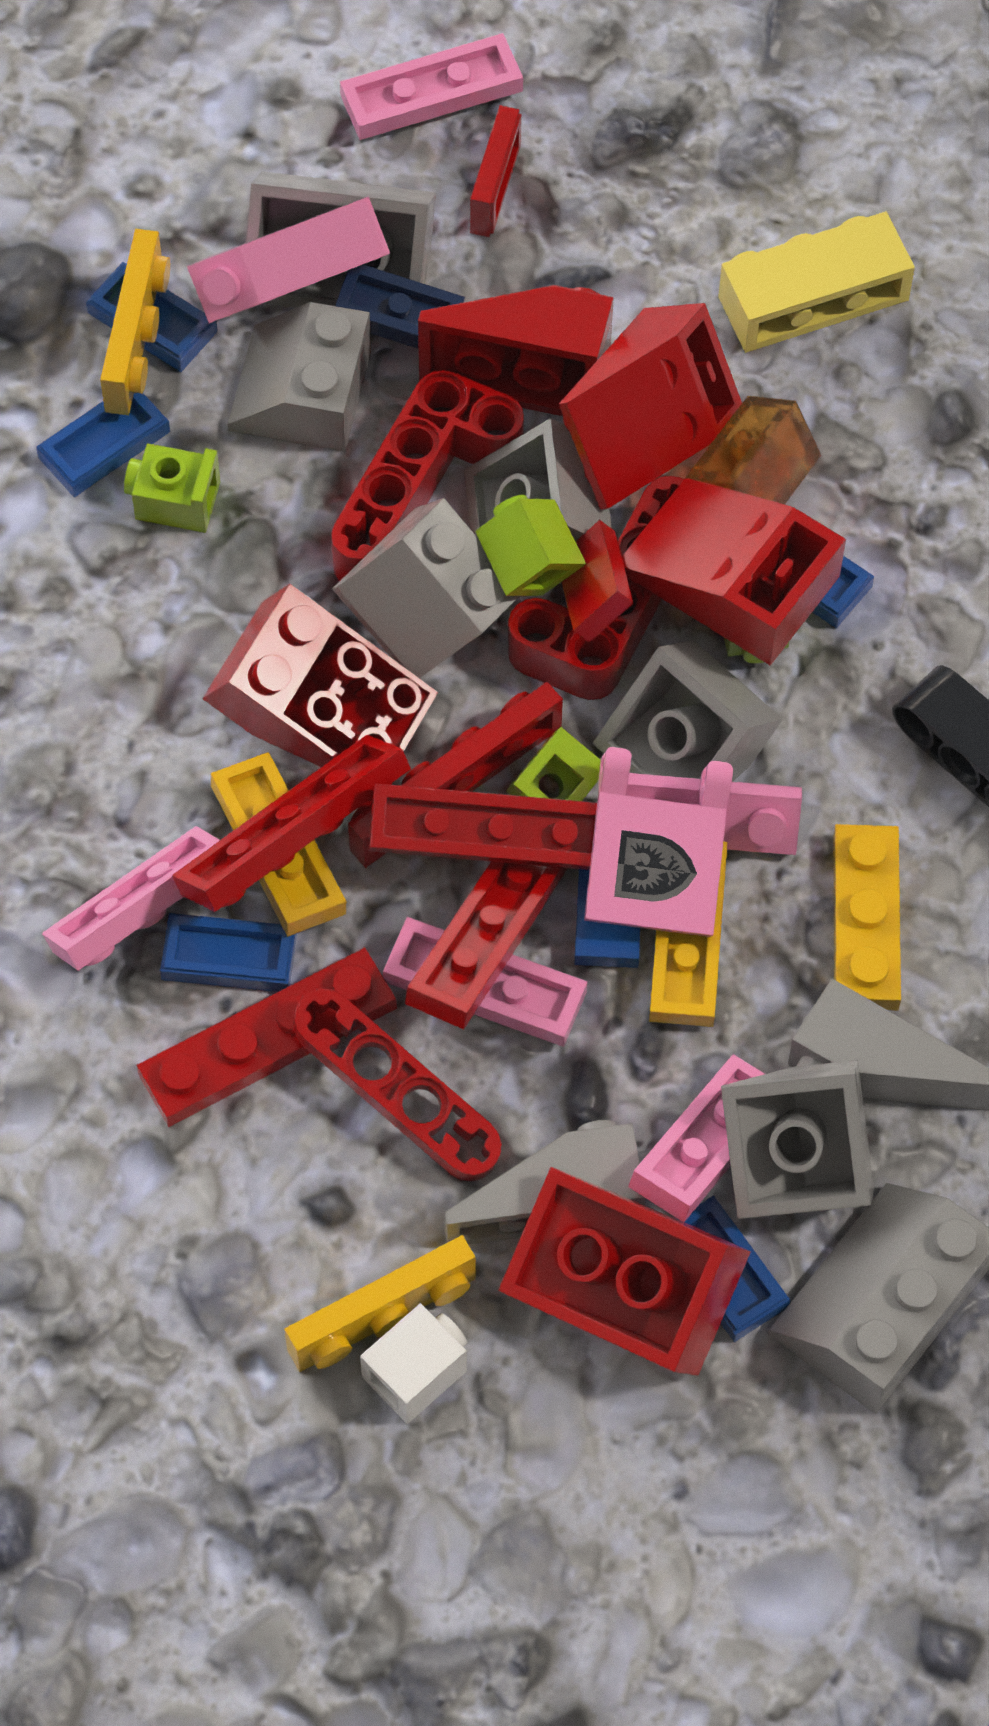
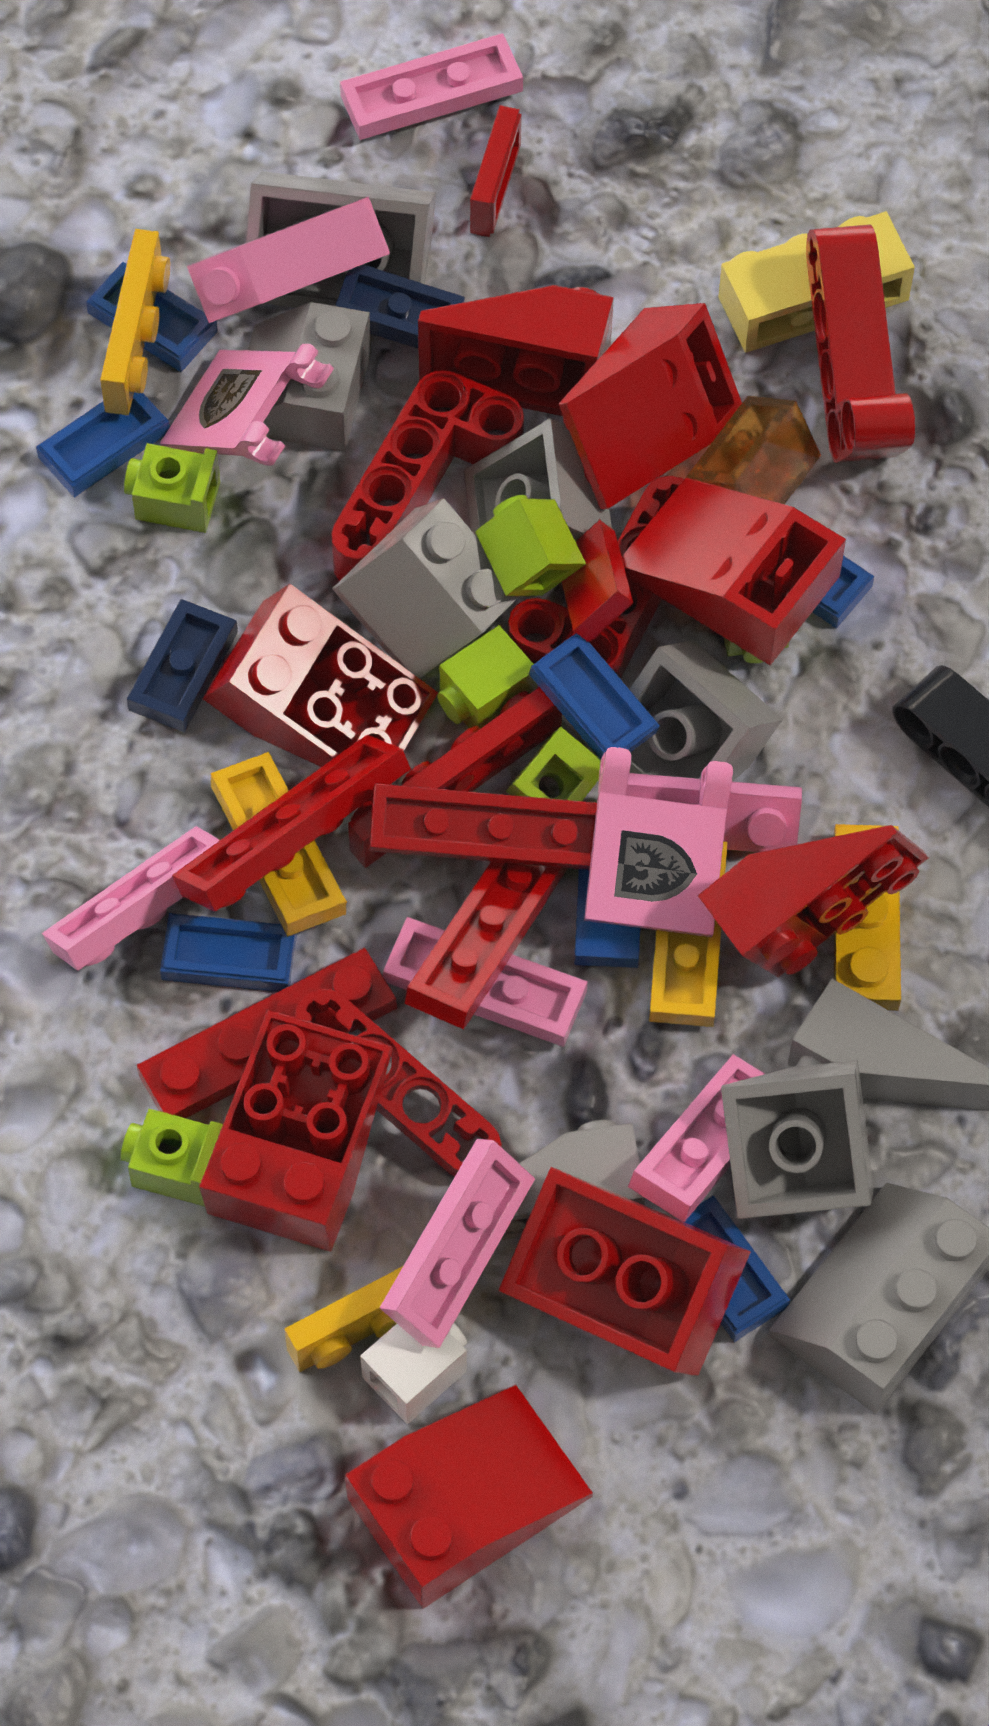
none -> lime brick [121,1108,223,1207]
none -> dark blue plate [127,599,238,733]
none -> bright pink flag [159,344,334,466]
none -> red slope [199,1009,392,1252]
none -> red slope [345,1385,593,1609]
none -> bright pink plate [380,1139,535,1348]
none -> lime brick [437,625,537,728]
none -> blue tile [528,633,660,759]
none -> red slope [697,825,929,978]
none -> red beam [806,224,915,463]

